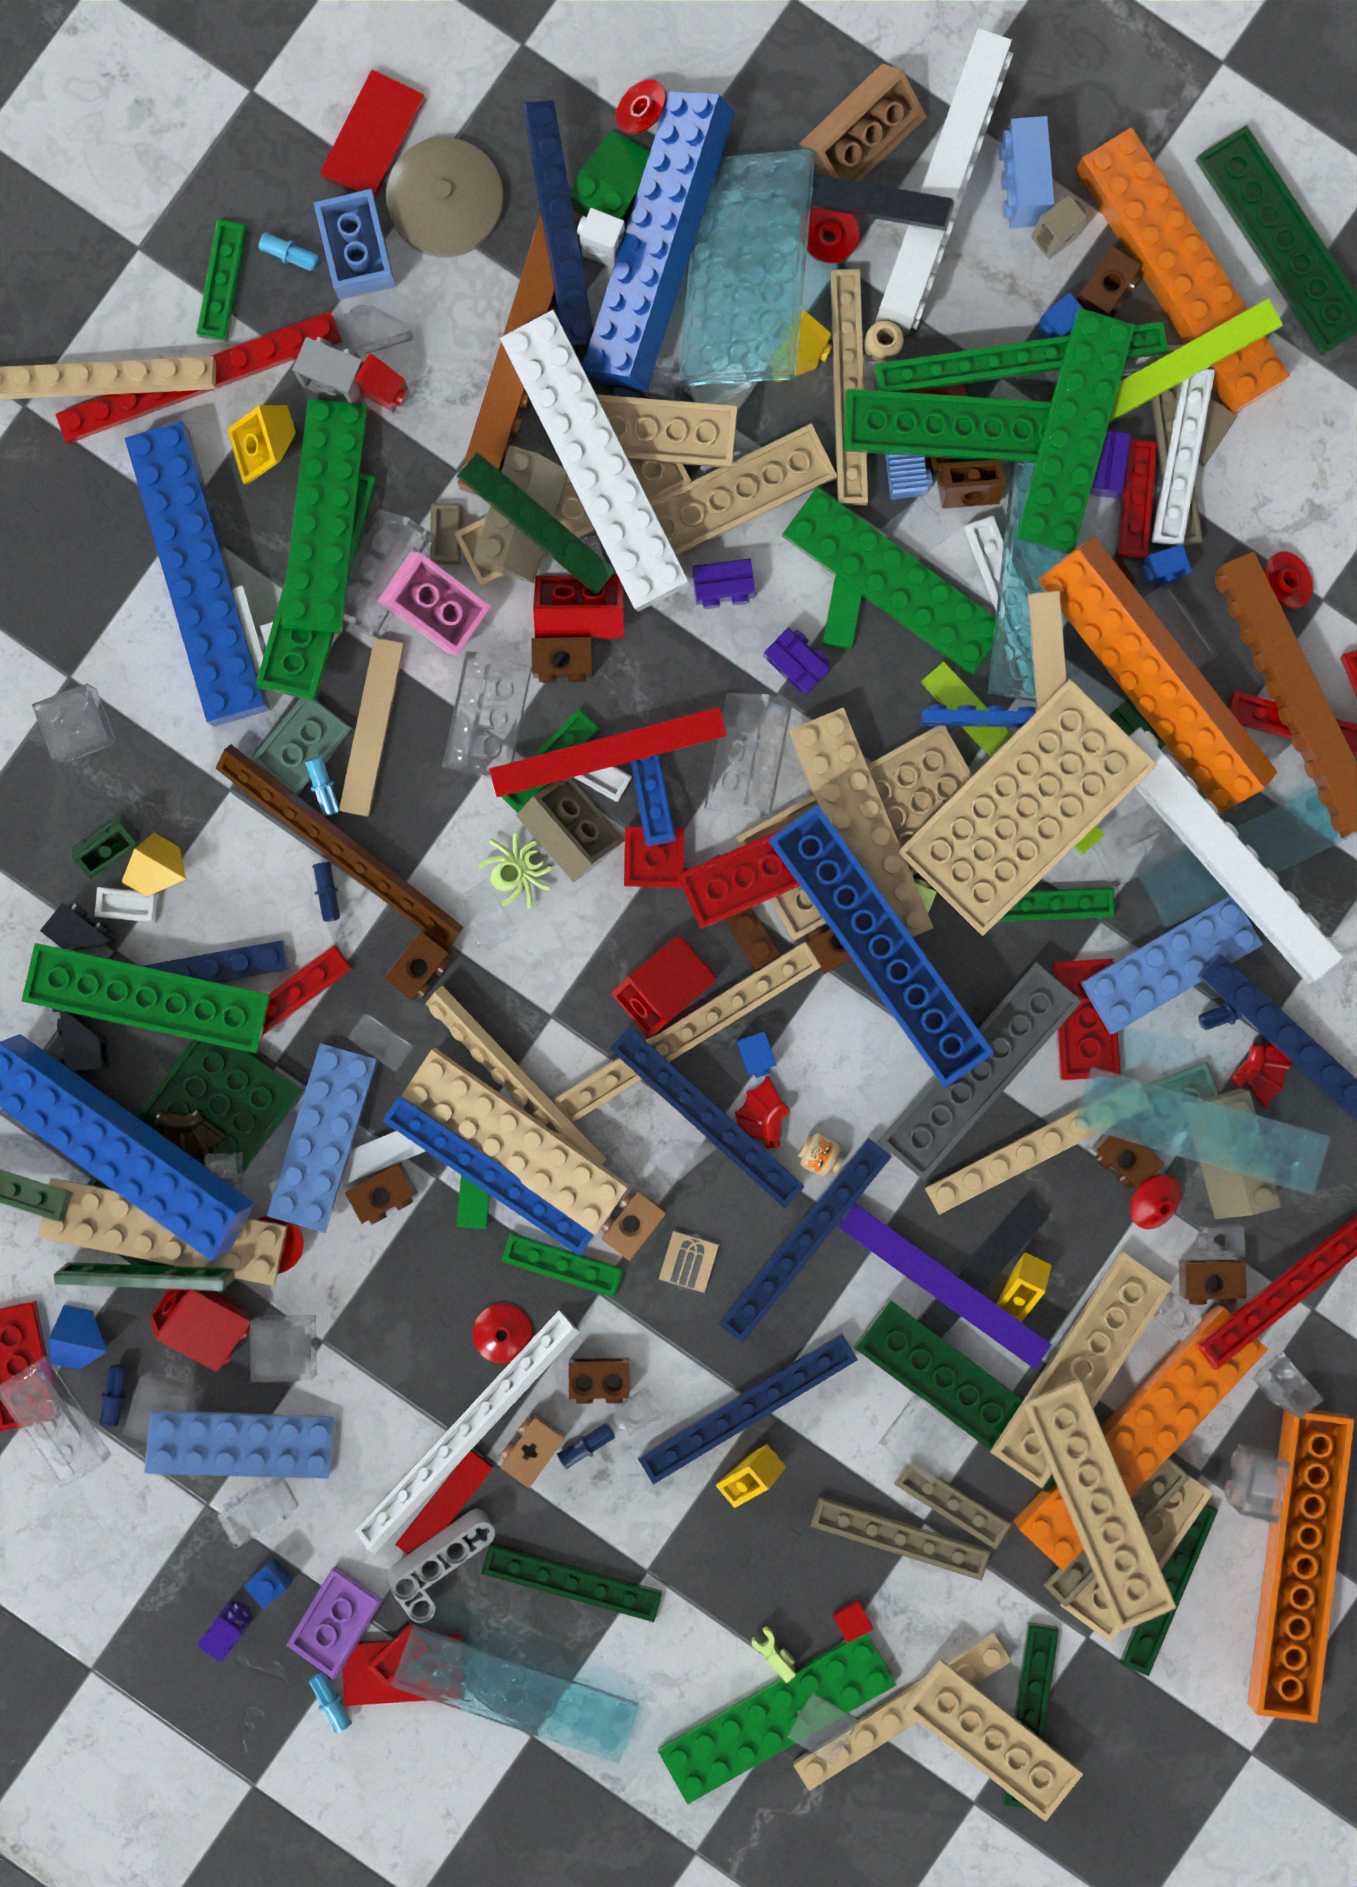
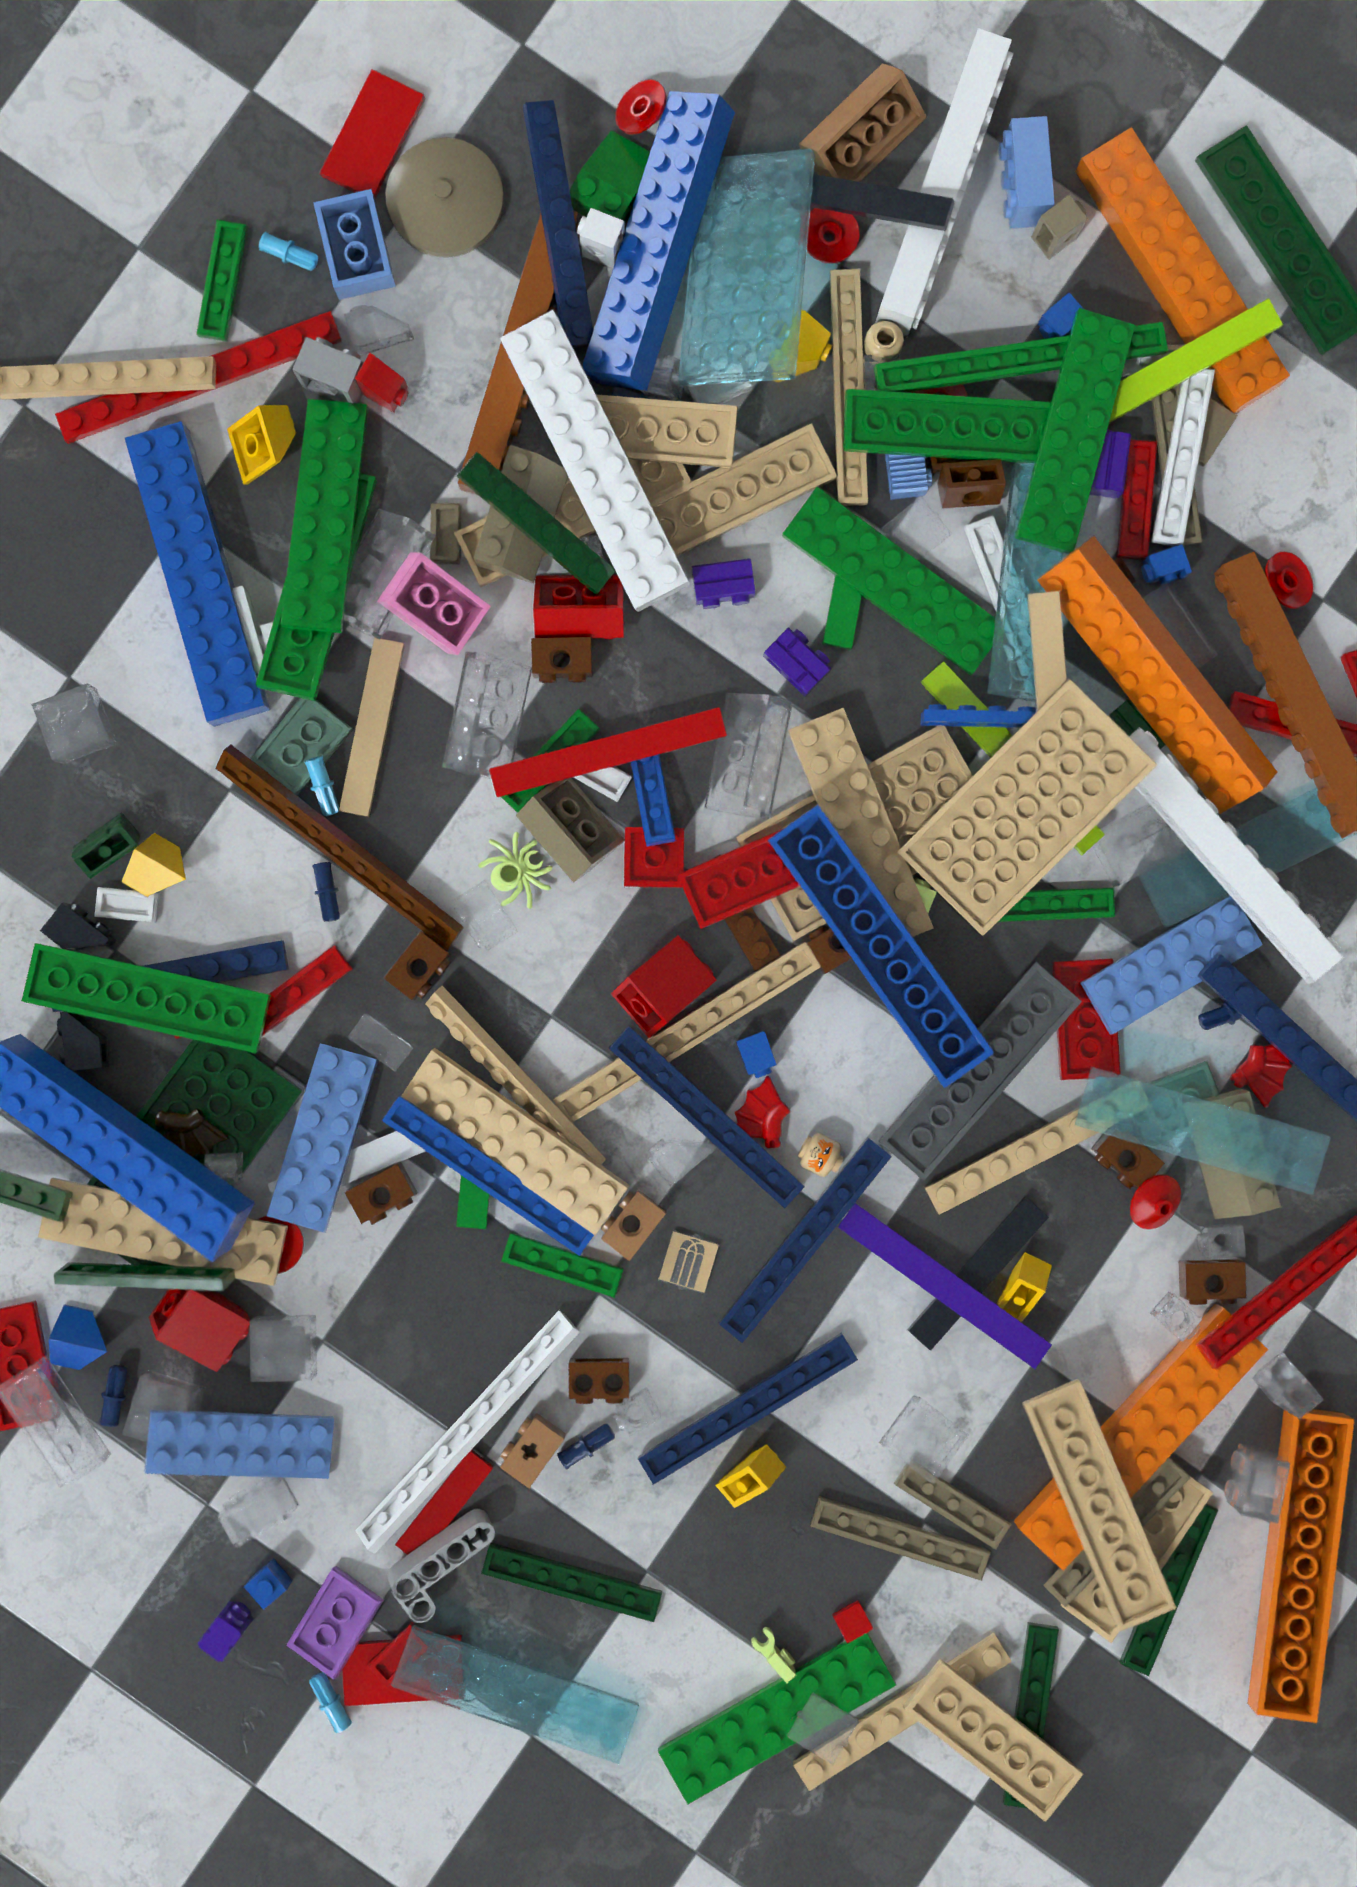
red dish [473,1303,532,1364] -> none
dark green plate [853,1299,1055,1492] -> none
tan plate [990,1252,1172,1488] -> none
reddish brown brick [1076,246,1141,317] -> none

